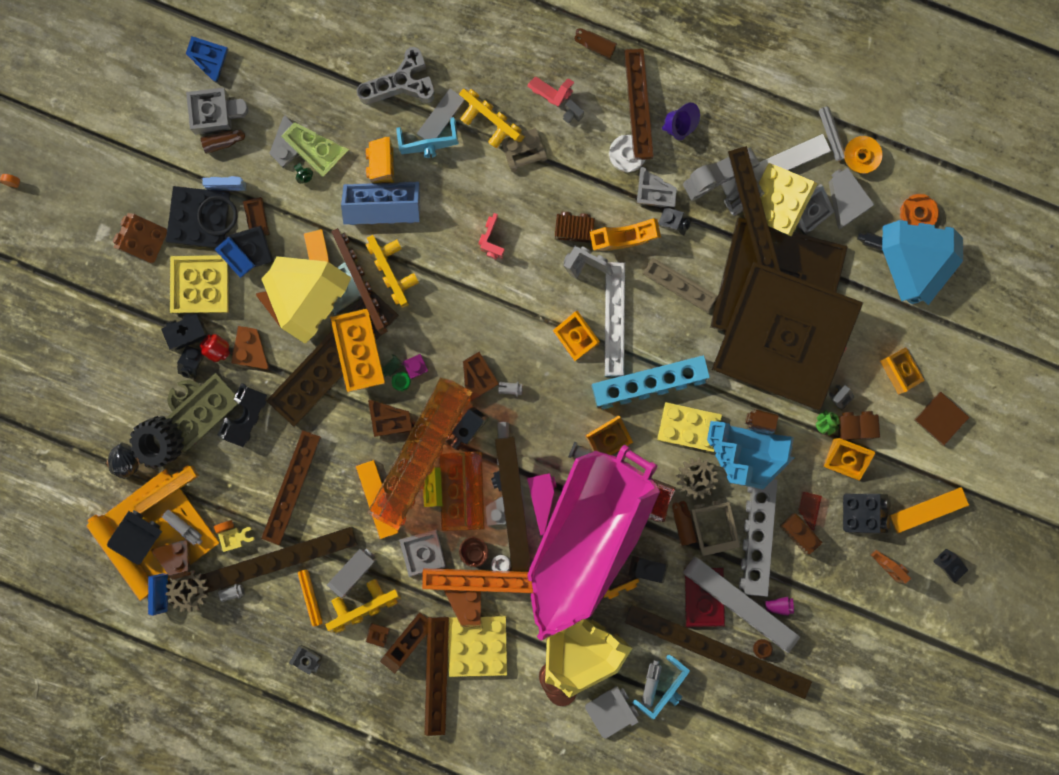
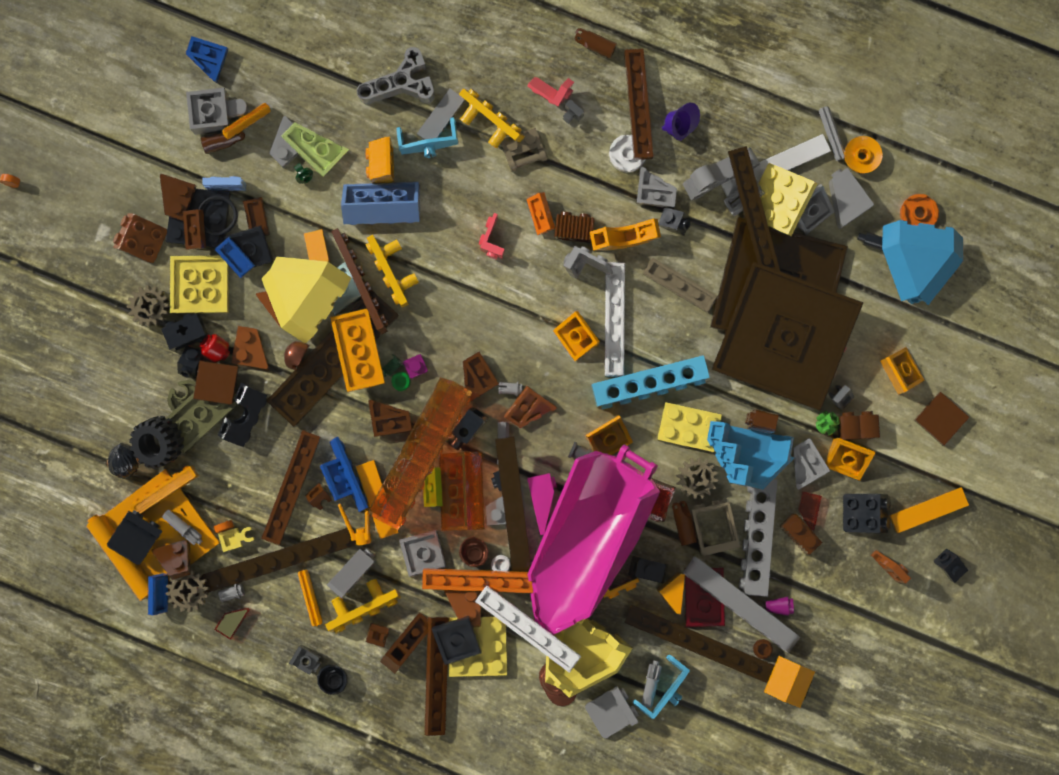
none -> dark tan gear [127,285,170,327]
none -> reddish brown wing [160,174,197,221]
none -> reddish brown plate [183,209,206,250]
none -> reddish brown tile [193,361,239,405]
none -> olive tile [214,607,251,640]
none -> light orange axle [222,103,271,139]
none -> copper hair [284,341,310,370]
none -> reddish brown tile [305,483,332,510]
none -> black hair [317,665,348,695]
none -> blue bracket [320,437,368,512]
none -> light orange plant [338,504,371,545]
none -> black plate [432,616,482,665]
none -> white tile [475,585,581,673]
none -> dark orange wing [504,386,557,428]
none -> orange plate [527,192,555,235]
none -> light orange slope [656,573,685,614]
none -> light orange slope [764,656,815,708]
none -> light grey wing [793,438,830,490]

